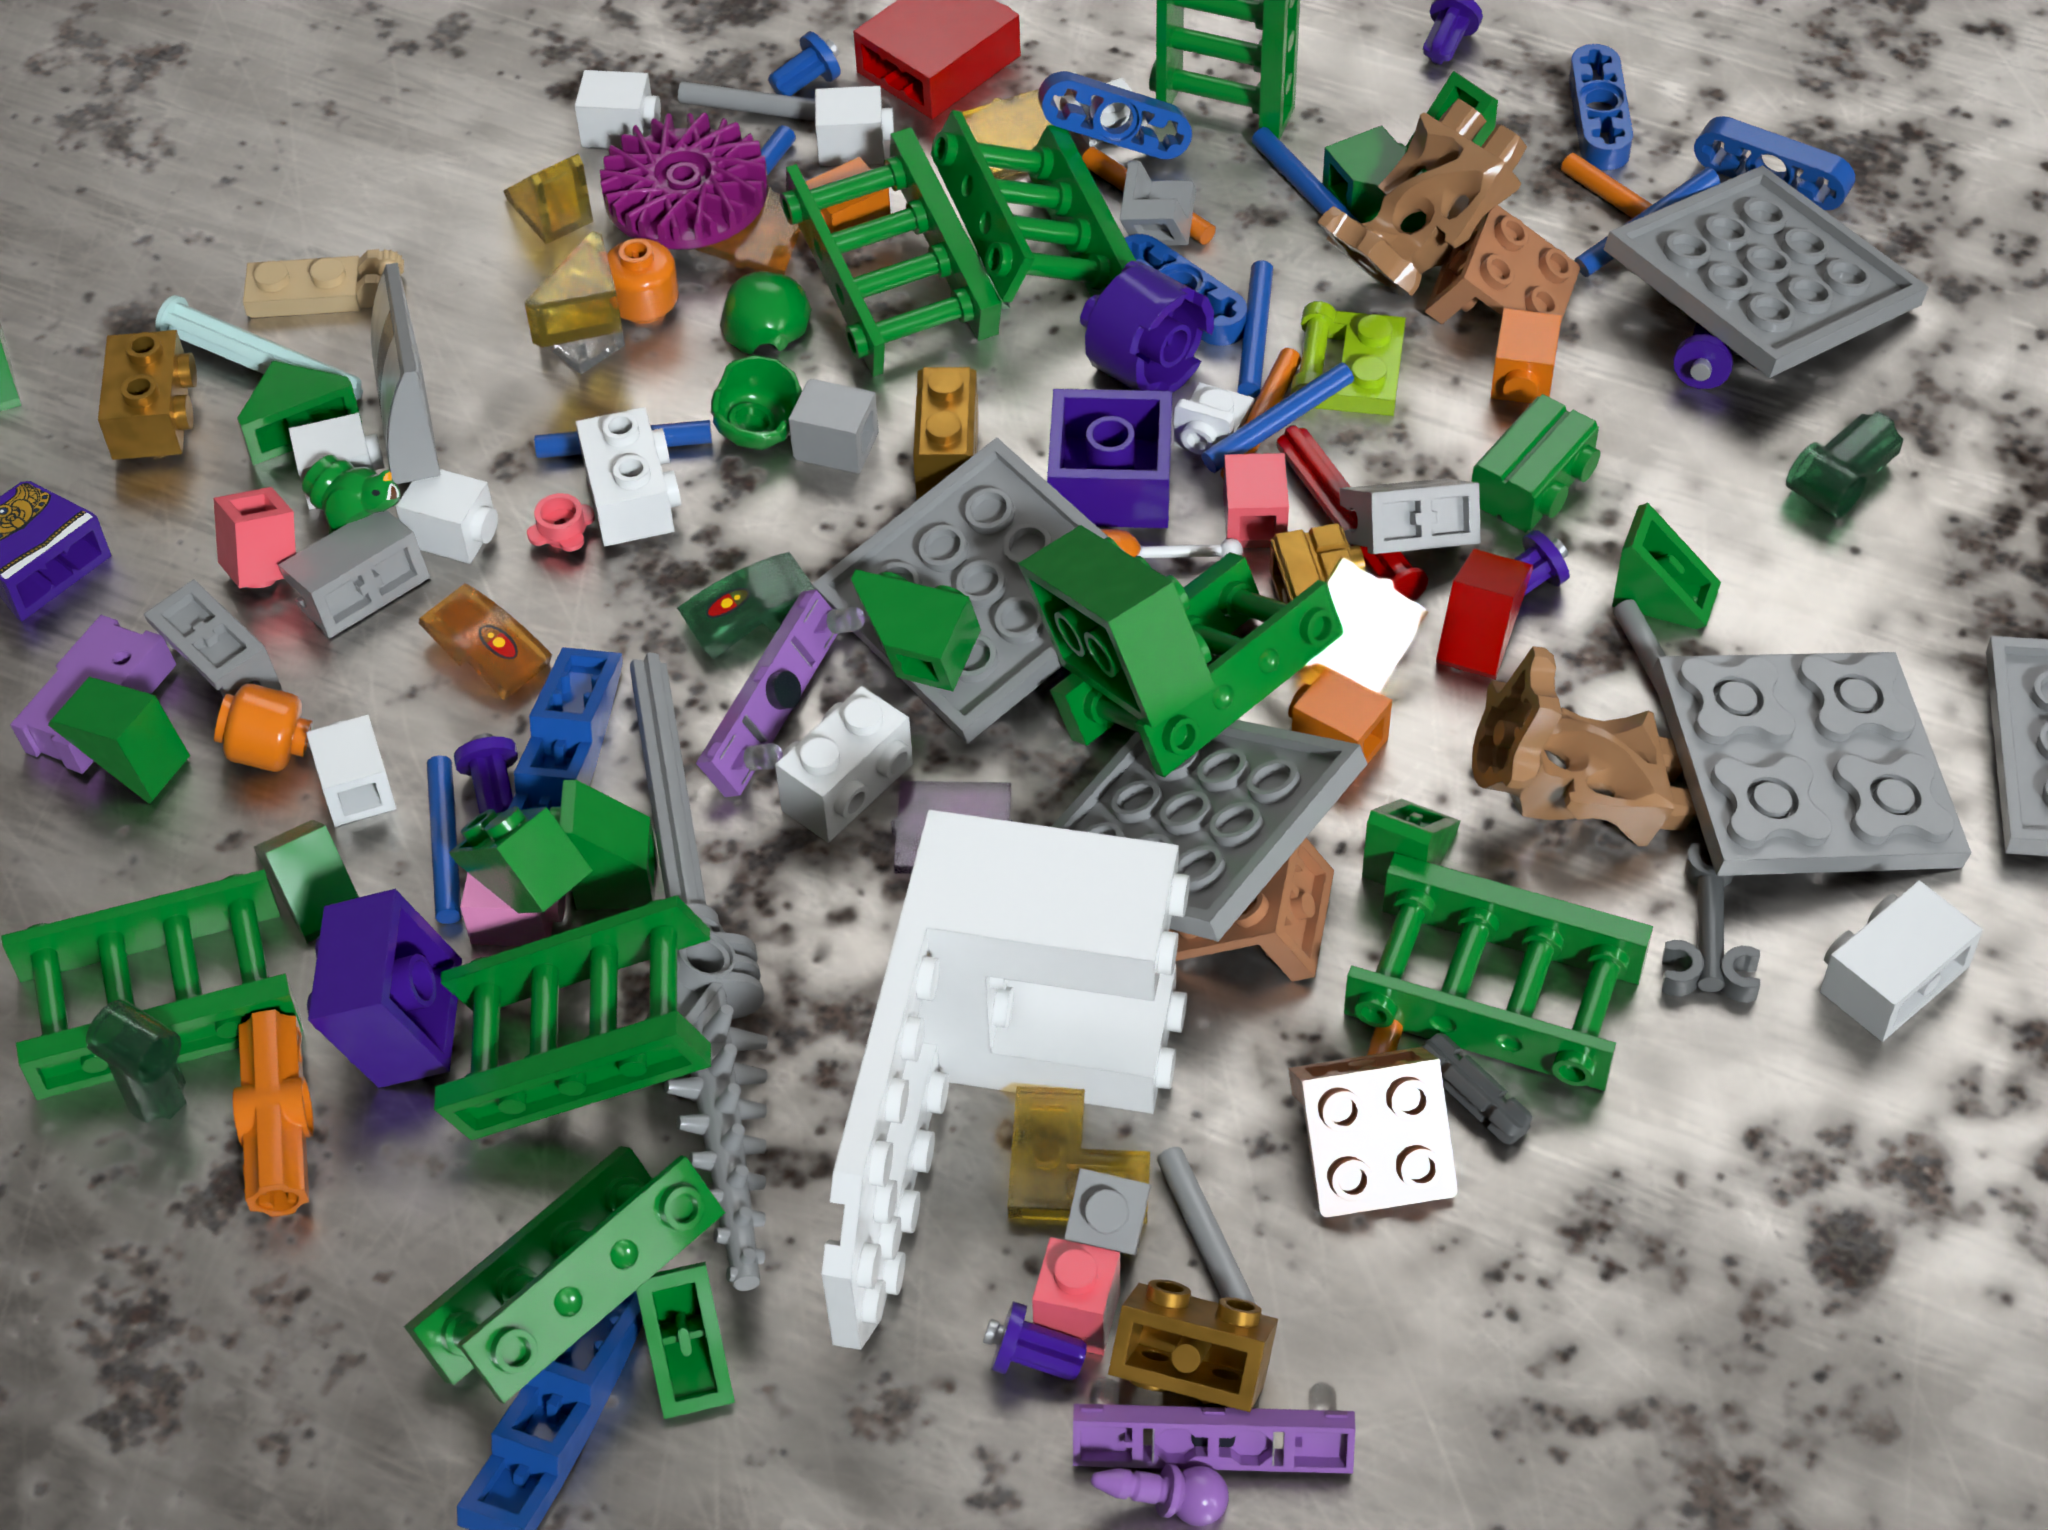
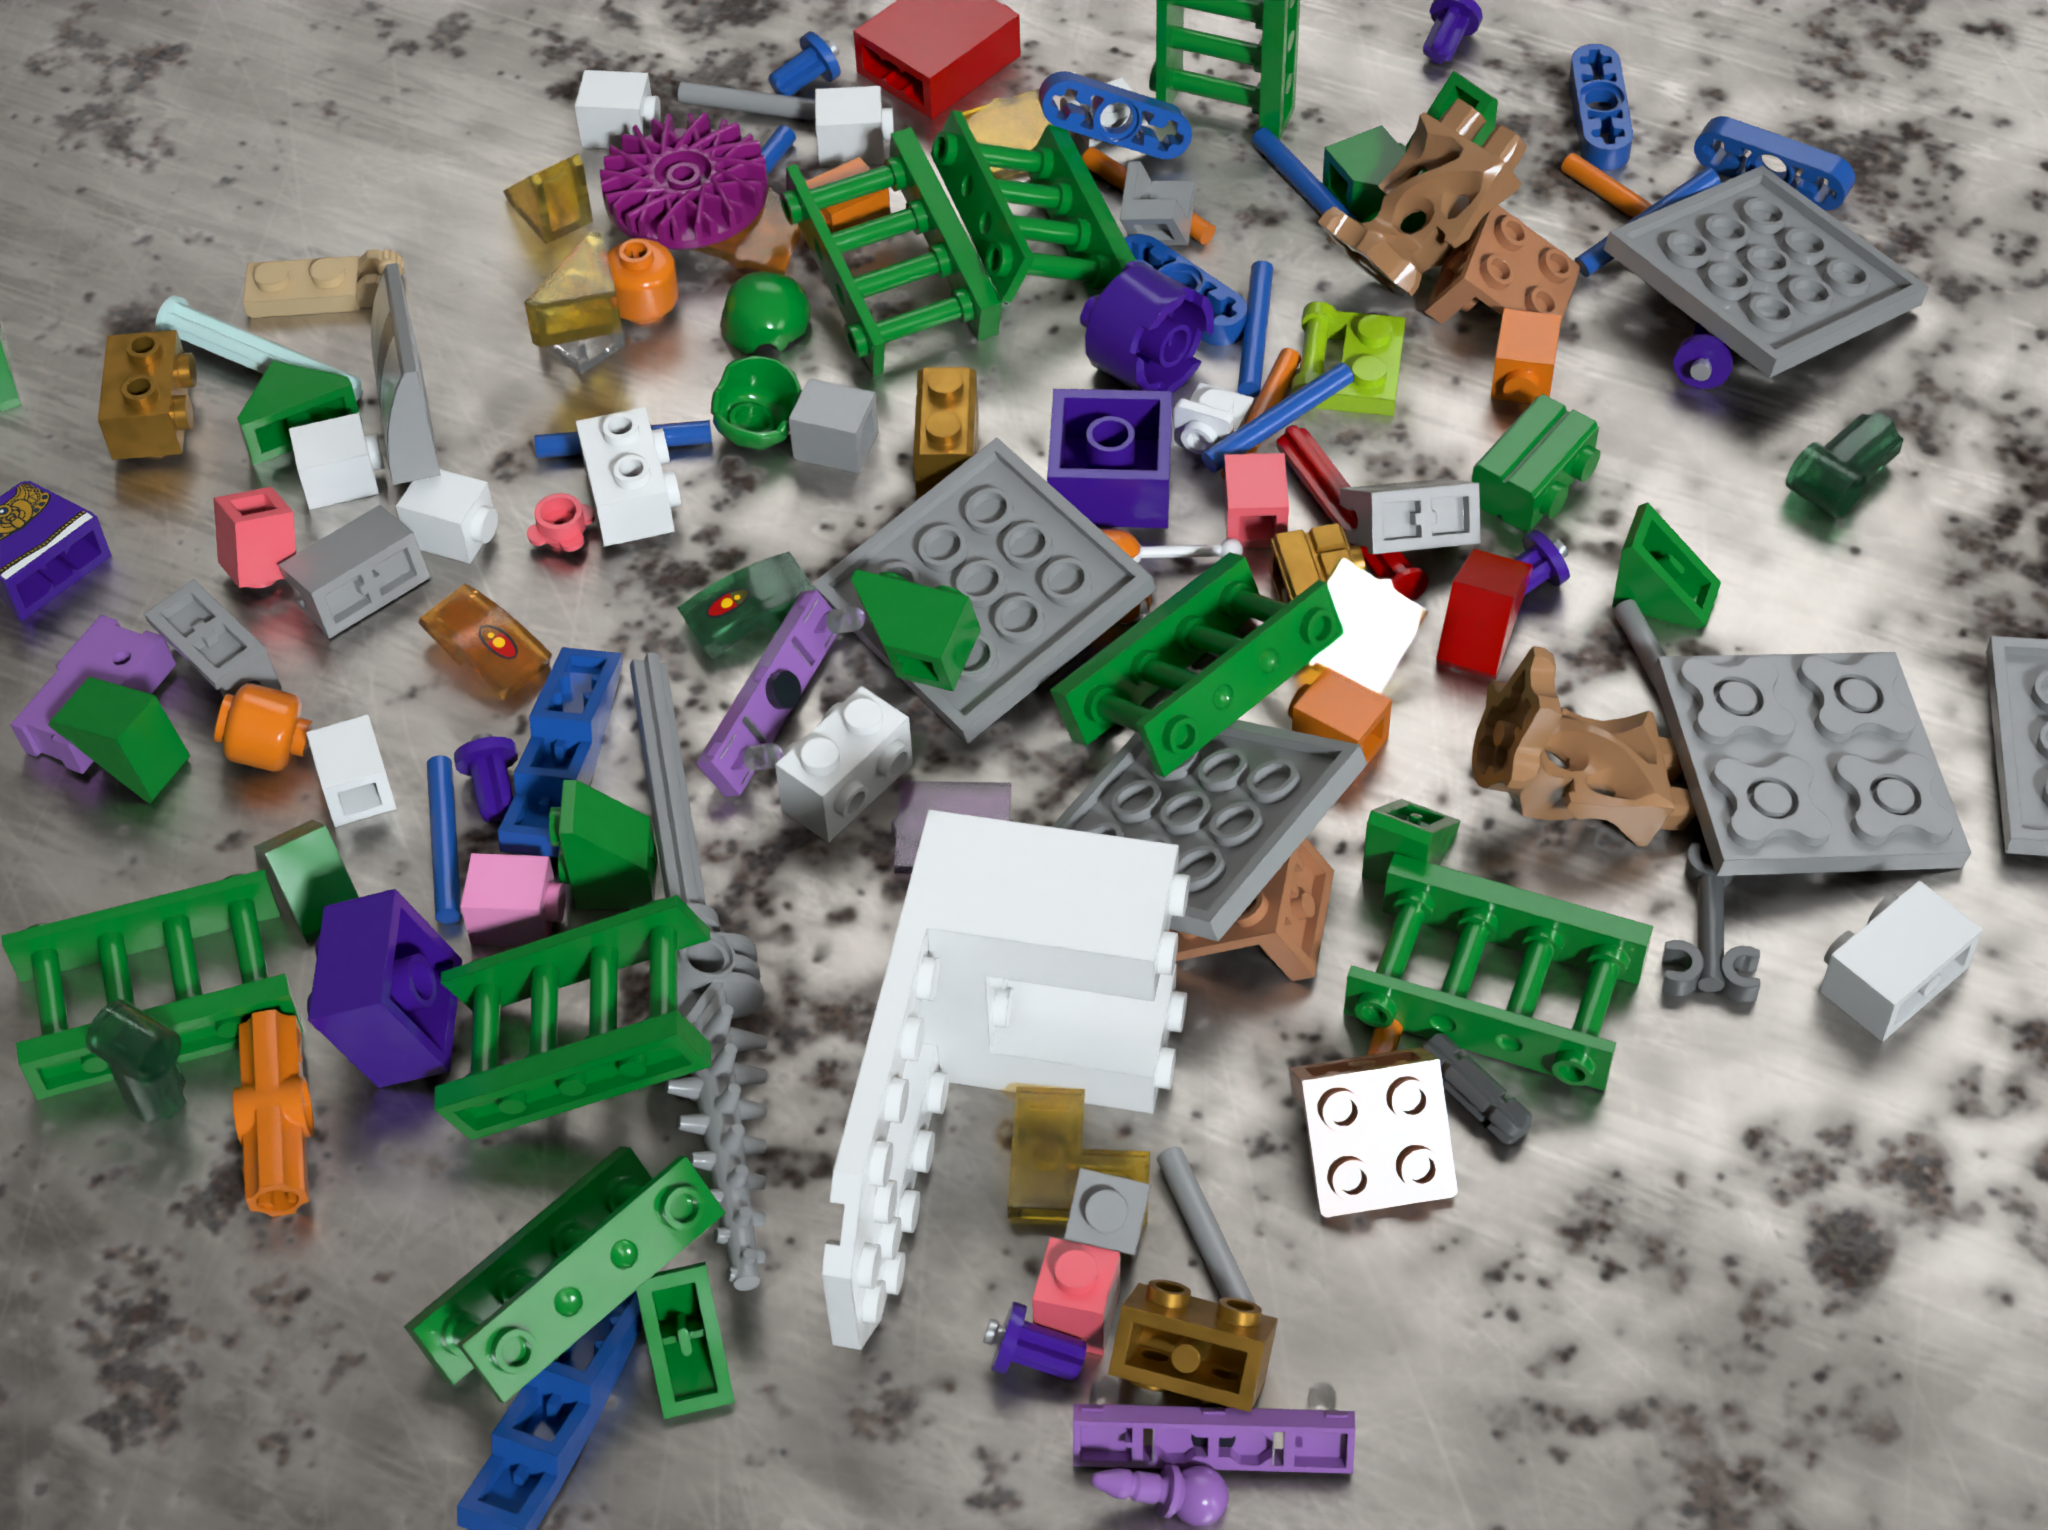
green animal [302,455,400,534] -> none
green slope [449,806,593,914] -> none
green brick [1018,525,1216,728] -> none

